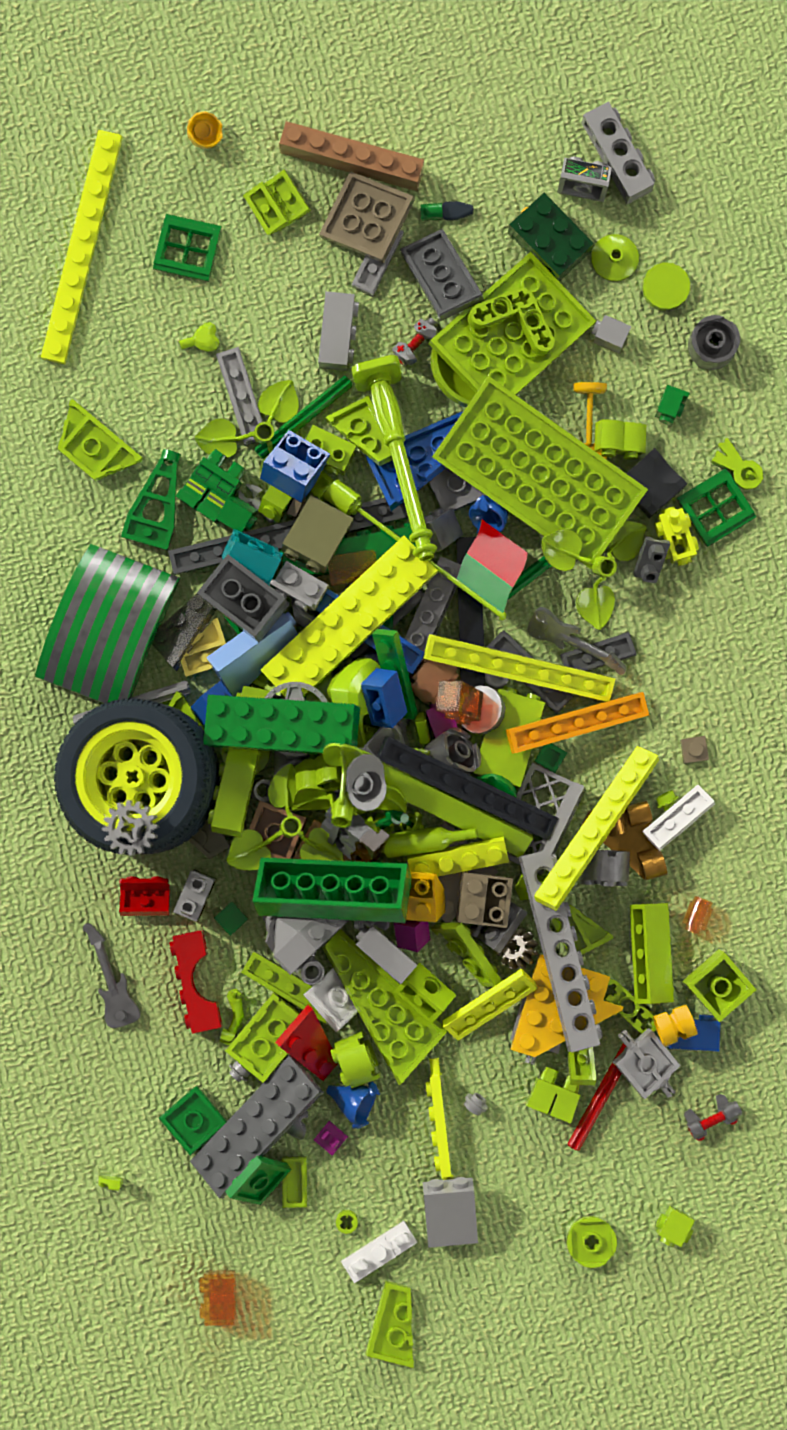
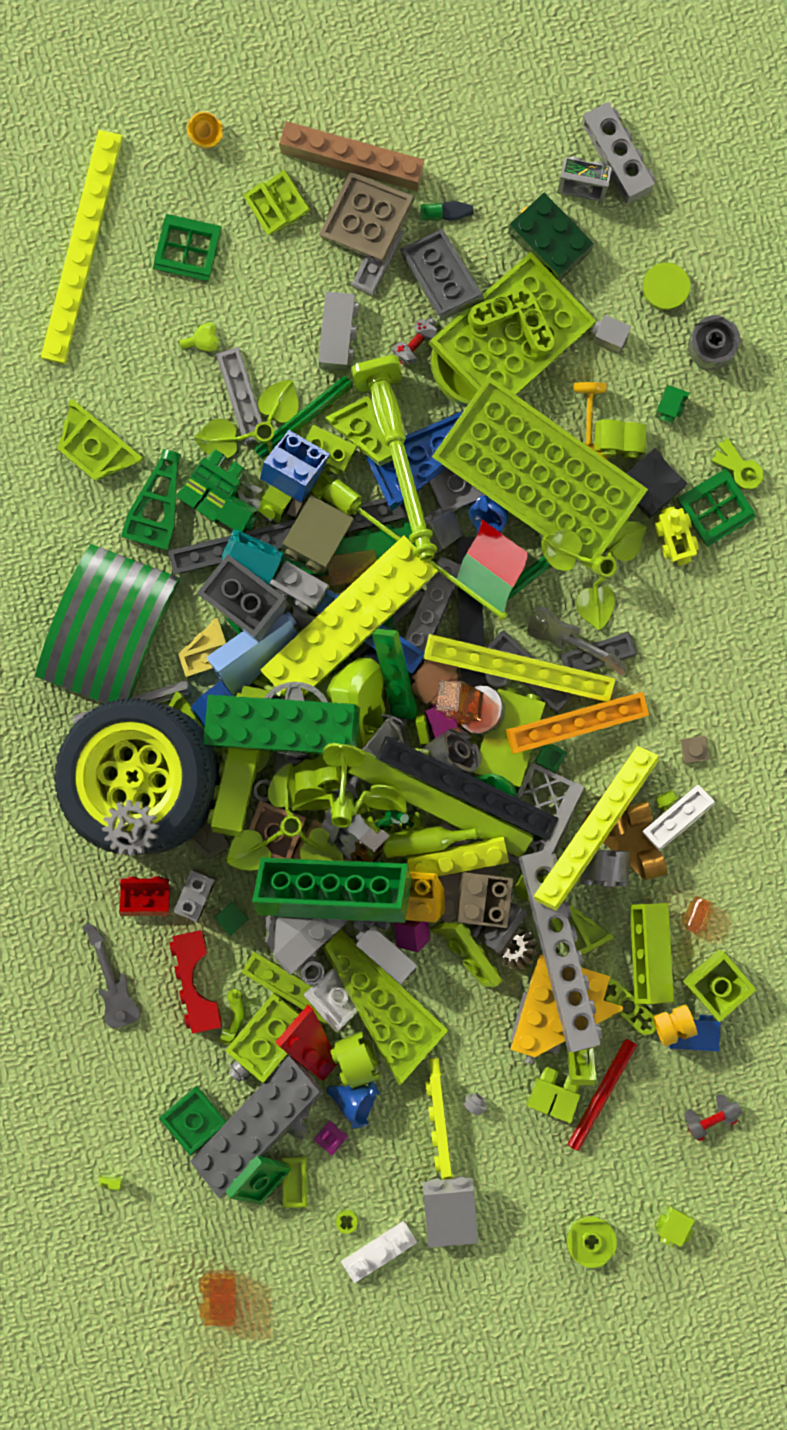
clear smoke wing [152,594,217,672] -> none
light grey piece [346,754,386,811] -> none
blue brick [361,668,407,729] -> none
lime wing [365,1281,414,1368] -> none
lime brick [394,962,456,1024] -> none
neon yellow plate [442,968,537,1041] -> none
lime dish [591,234,639,282] -> none
light grey plate [612,1028,680,1099] -> none
dark grey hips [633,536,670,583] -> none

